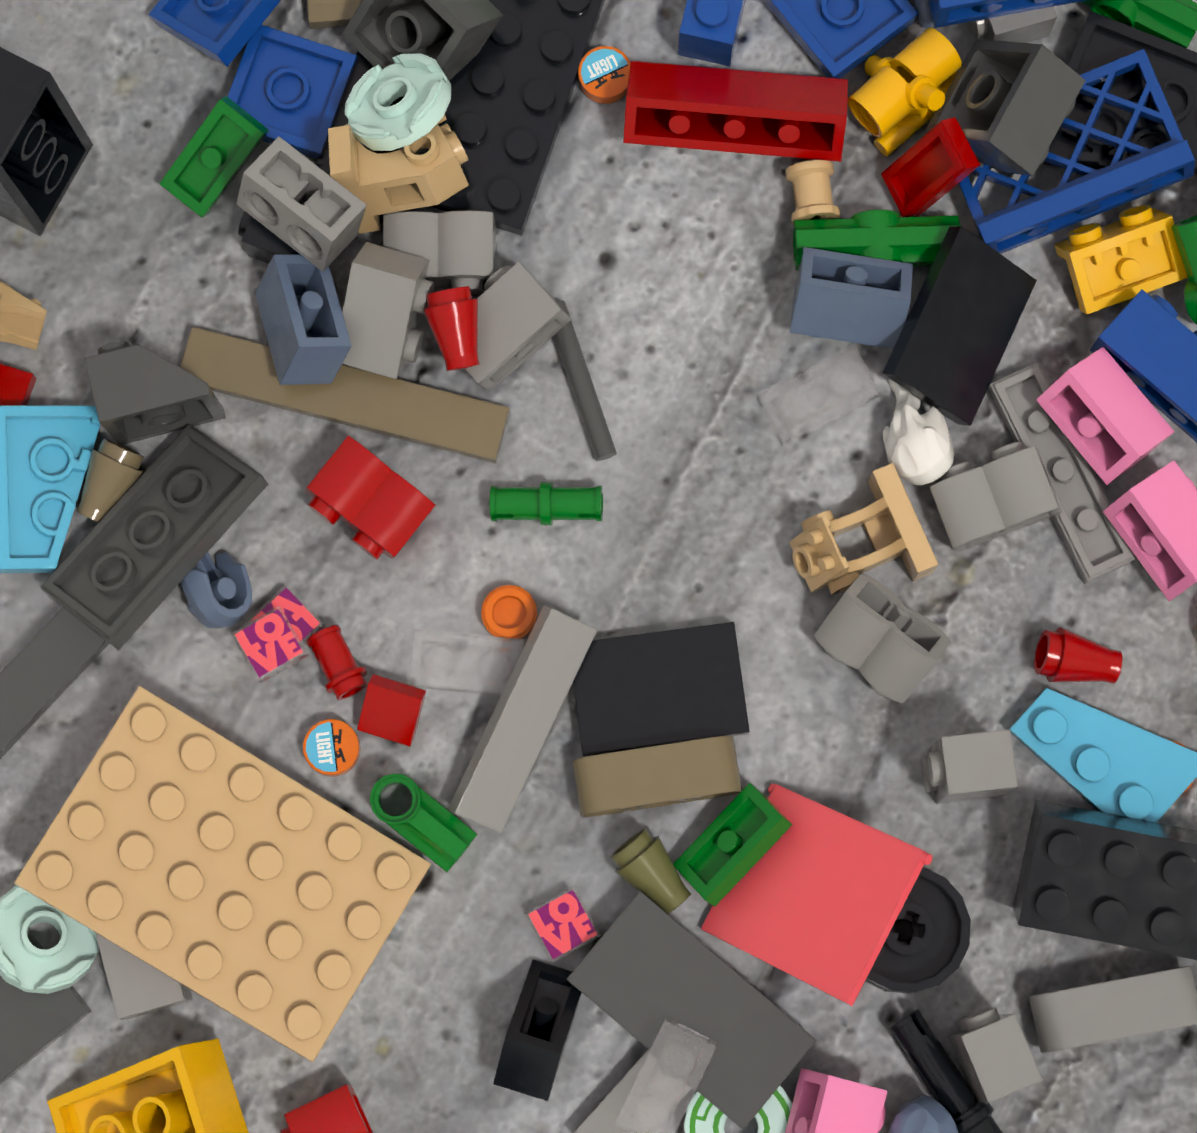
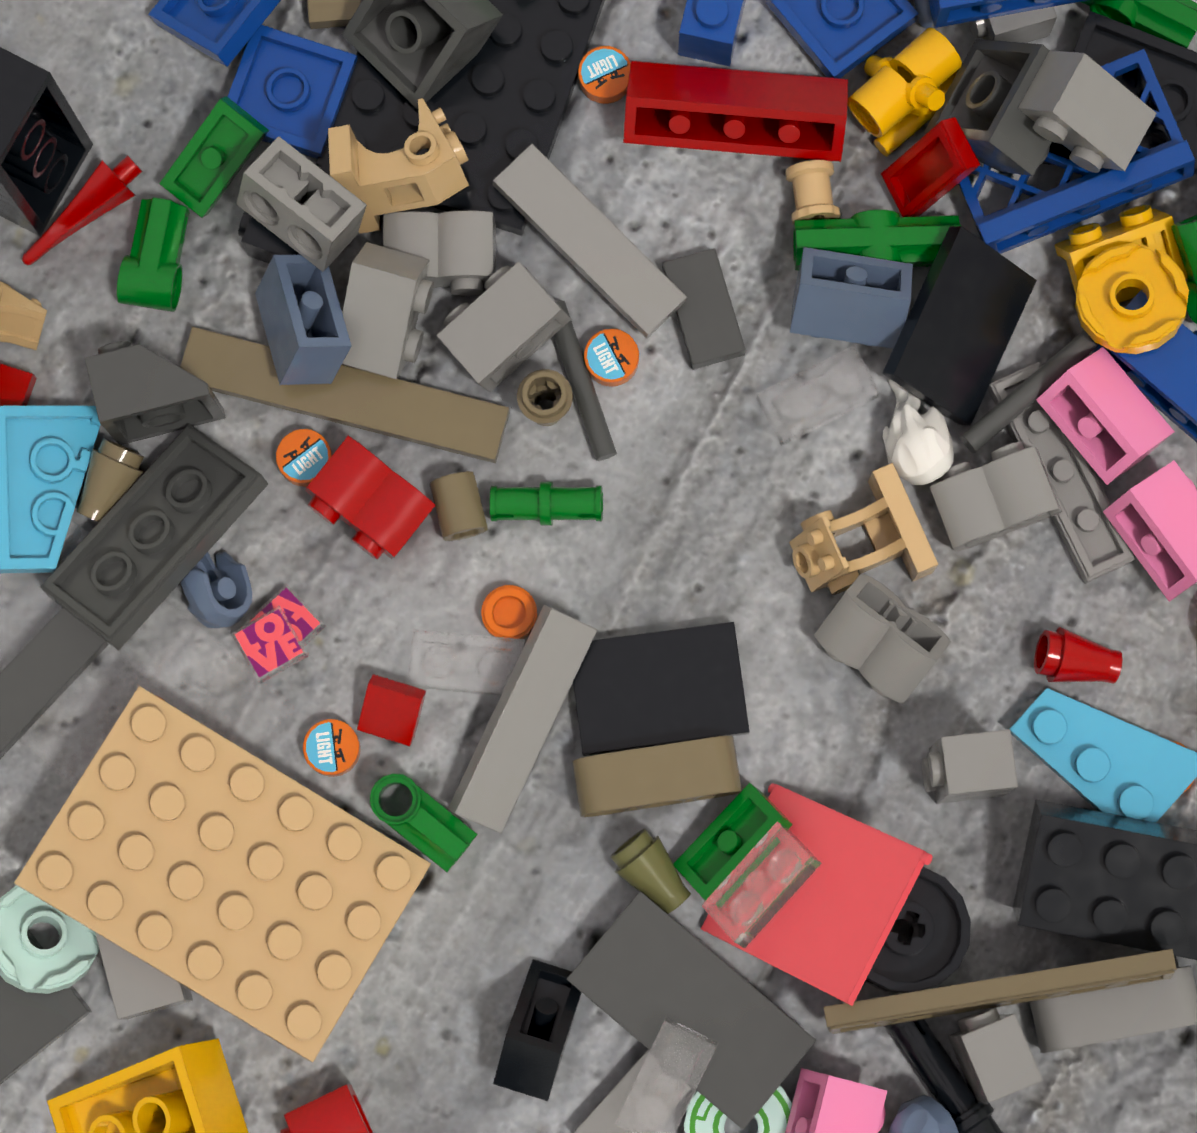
red pin [307,625,367,700] -> none
light aqua tile [345,53,451,151] -> none
red cone [423,286,480,371] -> none
tile [524,886,601,964] -> none
none -> red piece [22,155,143,266]
none -> green piece [117,197,190,312]
none -> tile [276,429,333,487]
none -> dark tan piece [429,471,488,541]
none -> light grey tile [493,144,687,339]
none -> dark tan cone [517,369,573,426]
none -> tile [584,329,639,387]
none -> dark grey tile [662,248,746,370]
none -> clear plate [701,821,822,948]
none -> dark tan tile [824,949,1177,1034]
none -> dark grey bar [960,330,1098,453]
none -> light grey brick [1018,50,1157,173]
none -> yellow tile [1075,243,1189,354]

